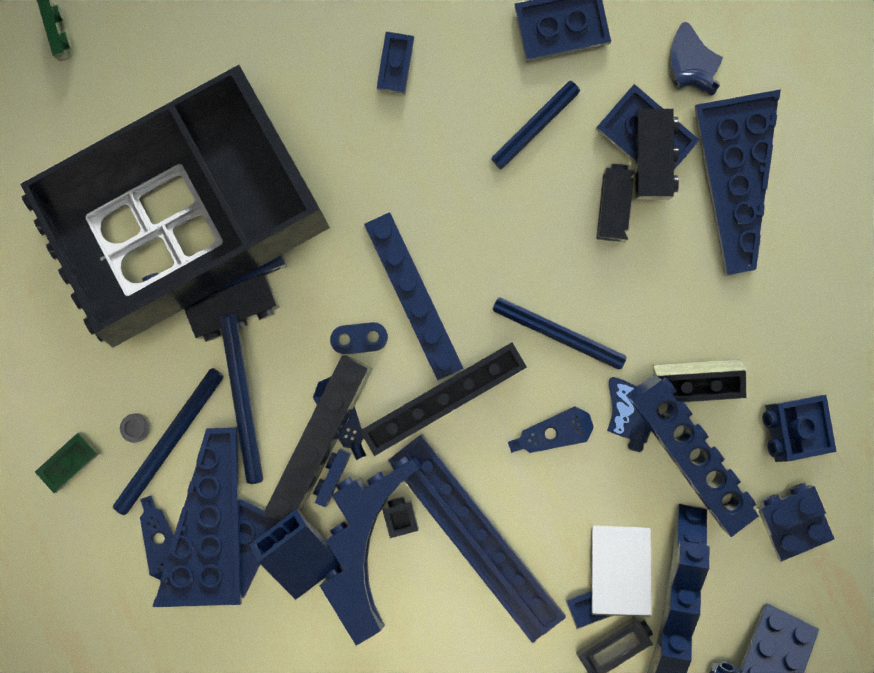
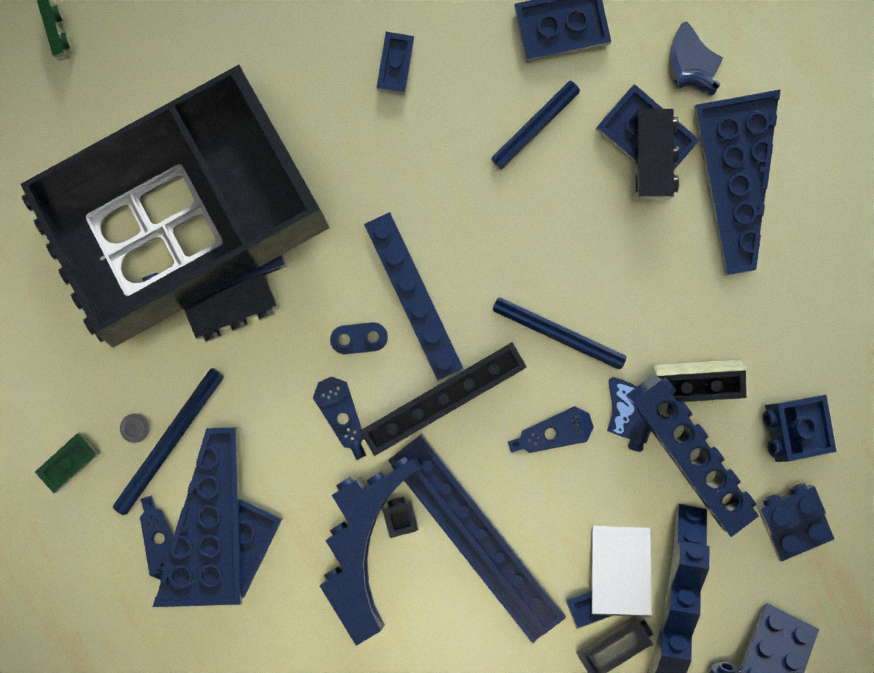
dark blue axle [220,313,263,484] -> none
dark blue brick [249,509,341,600] -> none
black brick [264,355,373,521] -> none
dark blue plate [313,449,352,507] -> none
black window [596,164,635,243] -> none

